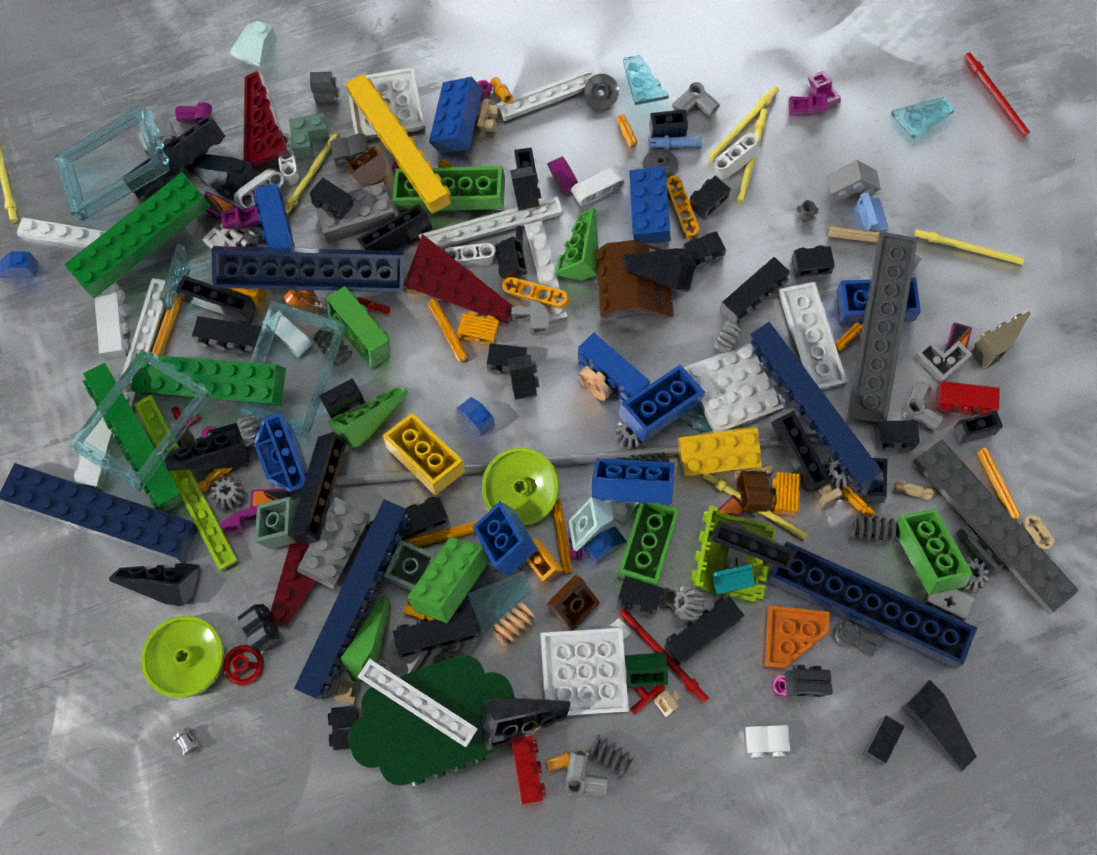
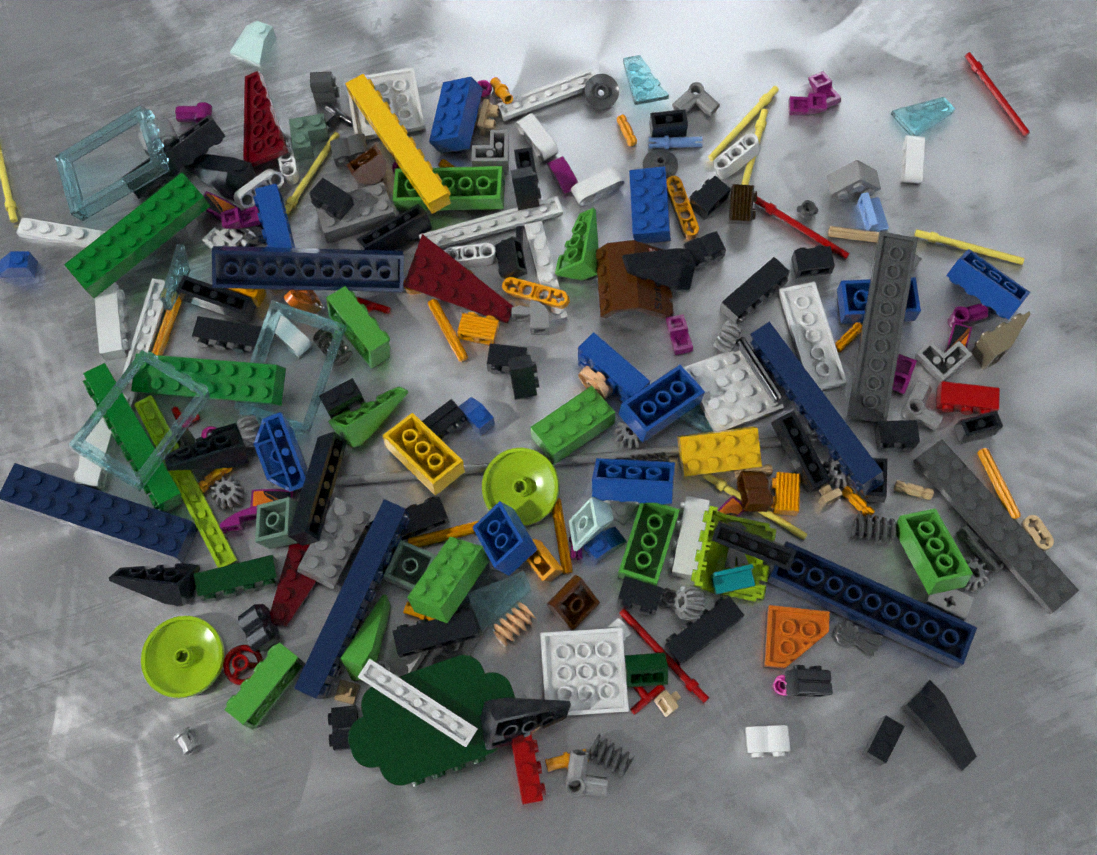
none -> dark green brick [194,555,280,602]
none -> bright green brick [224,642,306,730]
none -> black piece [325,103,353,127]
none -> black brick [422,399,467,442]
none -> light grey brick [472,130,509,172]
none -> white beam [516,113,559,161]
none -> bright green brick [530,386,616,465]
none -> magenta slope [665,314,693,355]
none -> white brick [668,496,710,580]
none -> dark brown brick [728,184,757,224]
none -> black axle [735,337,783,403]
none -> red bar [754,196,850,260]
none -> magenta slope [892,354,917,395]
none -> white beam [902,135,925,184]
none -> blue brick [946,249,1031,320]
none -> magenta piece [947,303,989,327]

